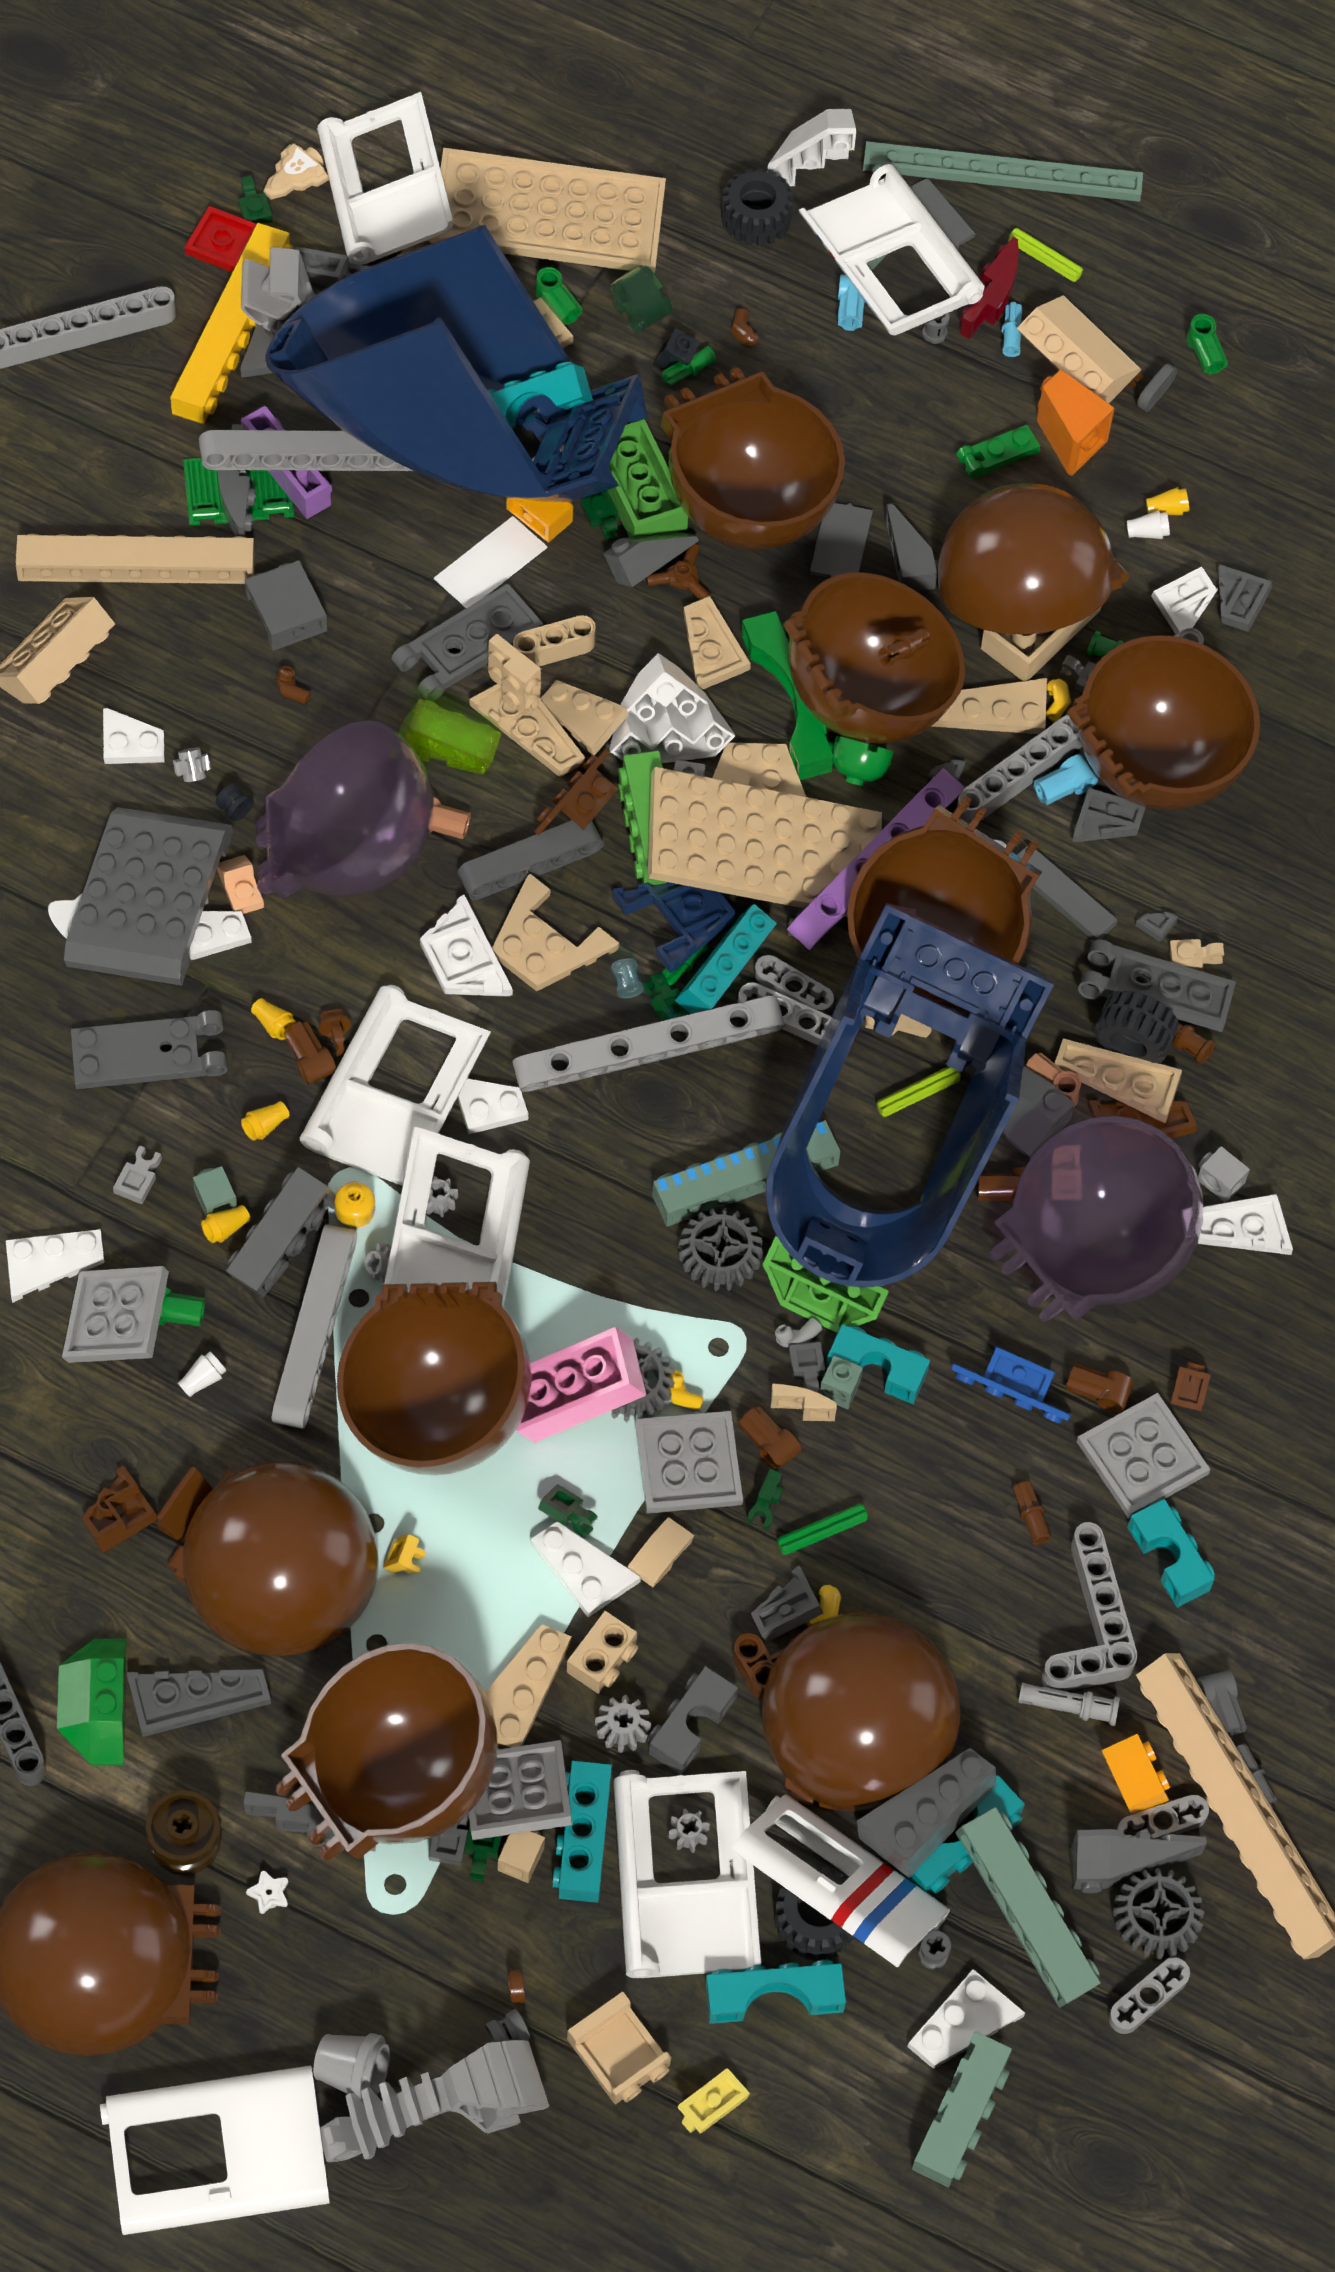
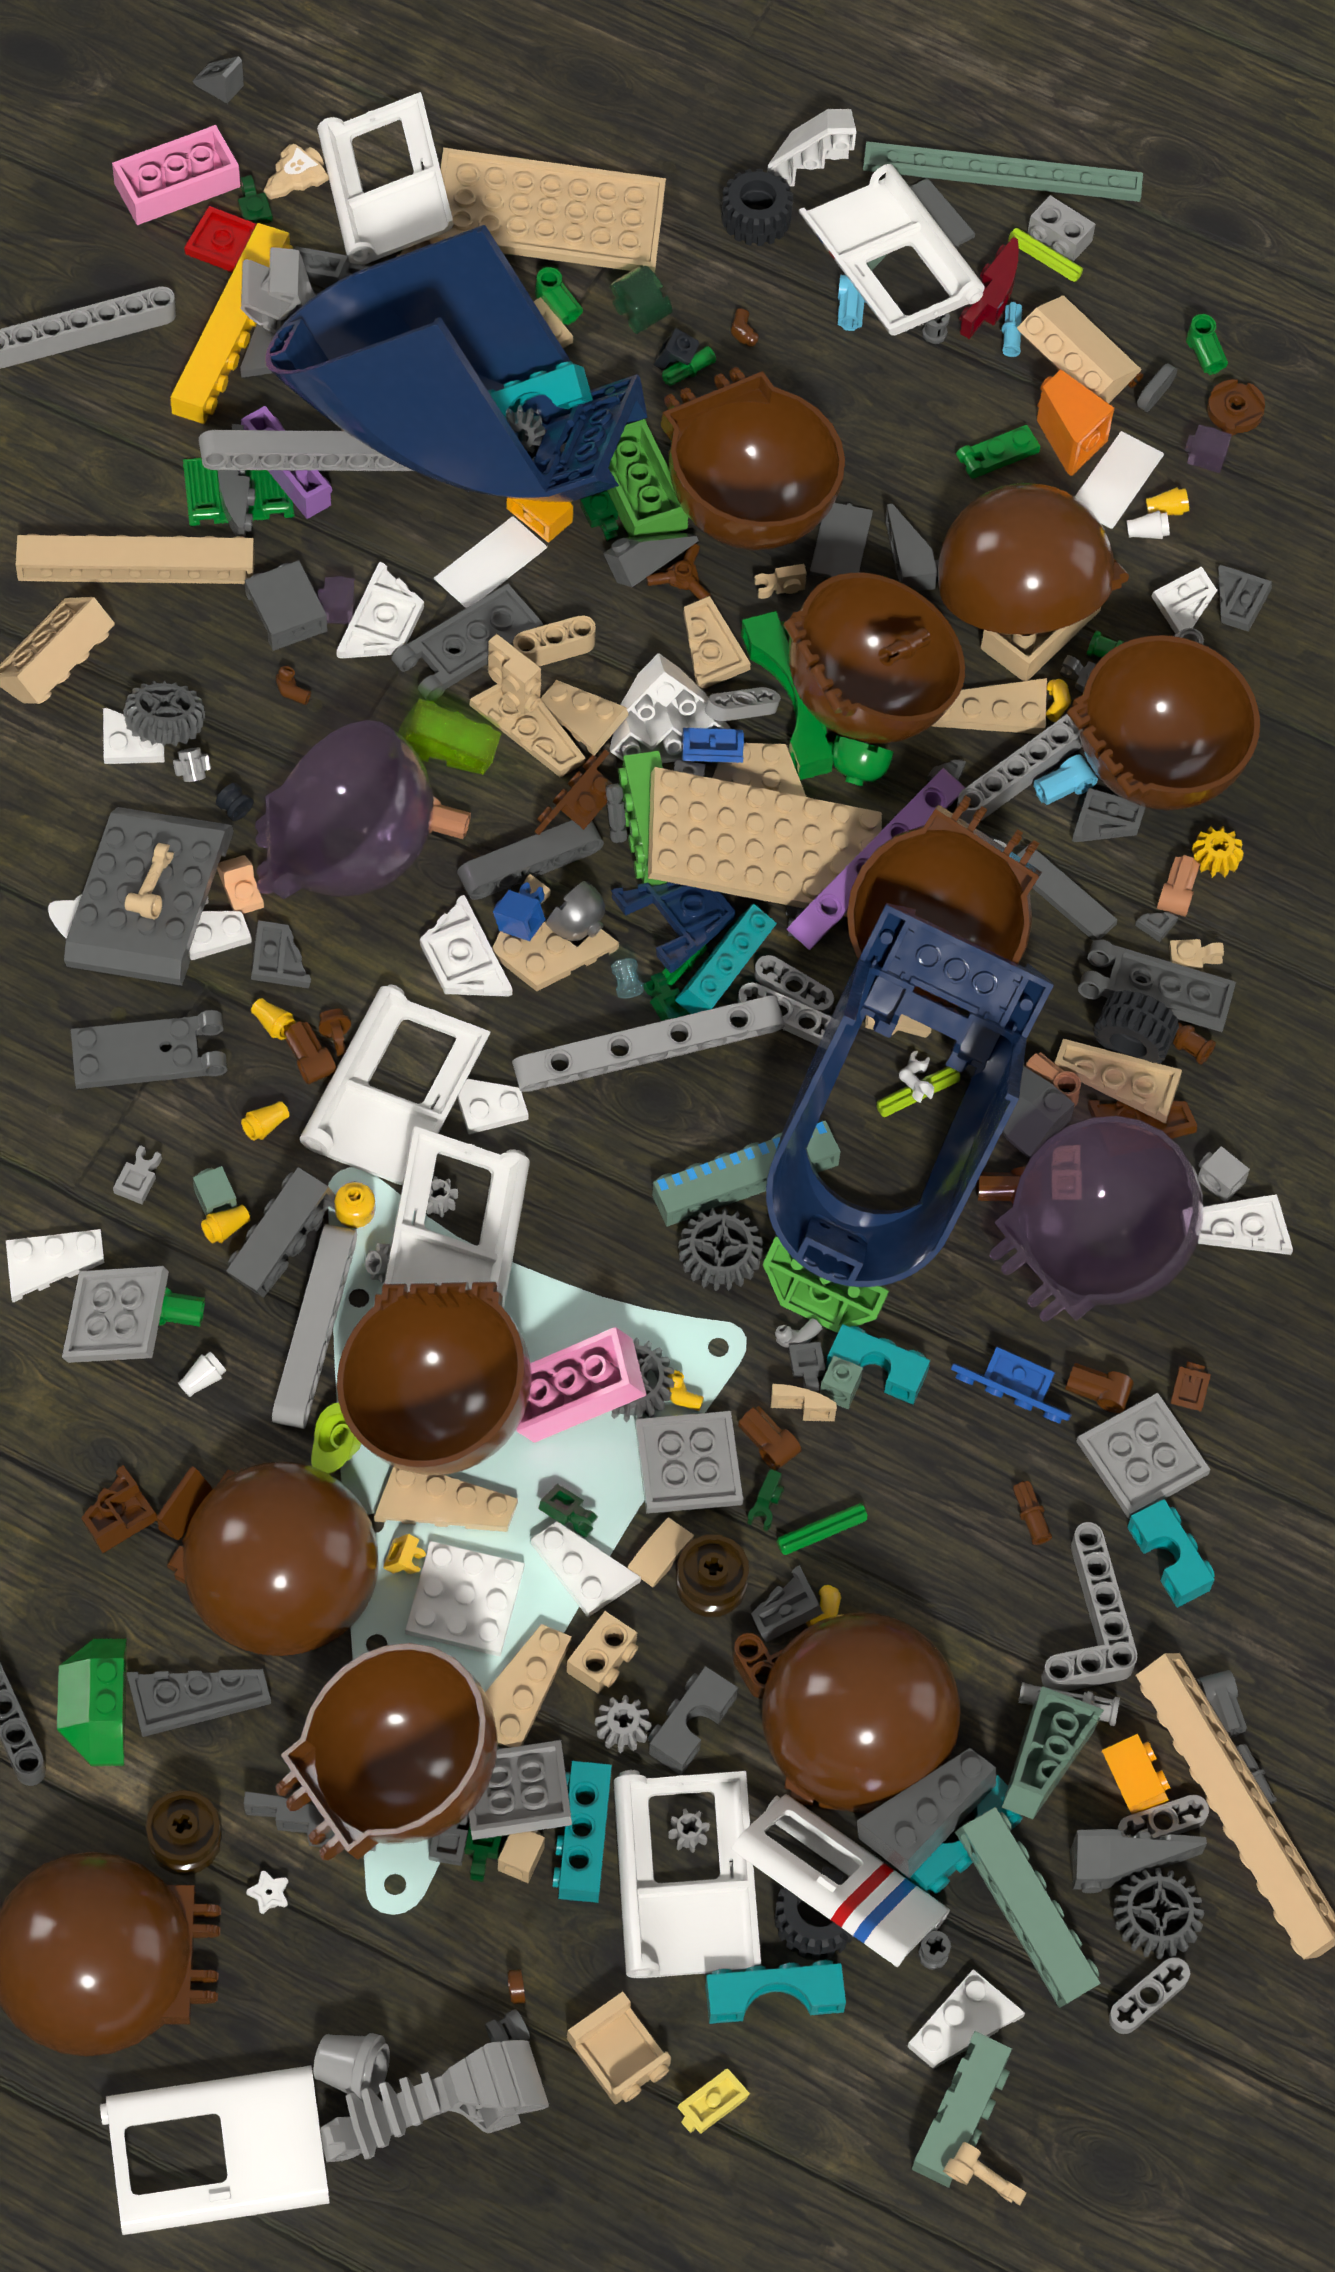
none -> bright pink brick [112,125,240,225]
none -> dark grey gear [123,680,205,746]
none -> tan brick [125,843,174,920]
none -> dark grey slope [192,56,244,104]
none -> dark grey wing [251,920,311,989]
none -> lime piece [311,1403,362,1474]
none -> clear purple brick [318,576,355,624]
none -> white wing [337,562,424,658]
none -> tan wing [374,1467,518,1532]
none -> white plate [405,1541,525,1657]
none -> blue brick [493,882,545,942]
none -> dark grey gear [504,405,545,454]
none -> flat silver cylinder [546,881,605,941]
none -> dark grey axle [606,784,627,843]
none -> dark brown wheel [676,1535,749,1617]
none -> blue hinge [682,728,744,763]
none -> light grey beam [705,687,781,721]
none -> tan plate [754,564,807,599]
none -> white arm [899,1051,934,1103]
none -> tan brick [943,2142,1026,2205]
none -> sand green wedge [1002,1686,1104,1819]
none -> light grey brick [1028,195,1096,262]
none -> white sticker [1075,431,1164,529]
none -> nougat piece [1157,855,1200,917]
none -> clear purple brick [1185,425,1232,473]
none -> yellow gear [1192,826,1244,878]
none -> reddish brown plate [1207,379,1265,436]

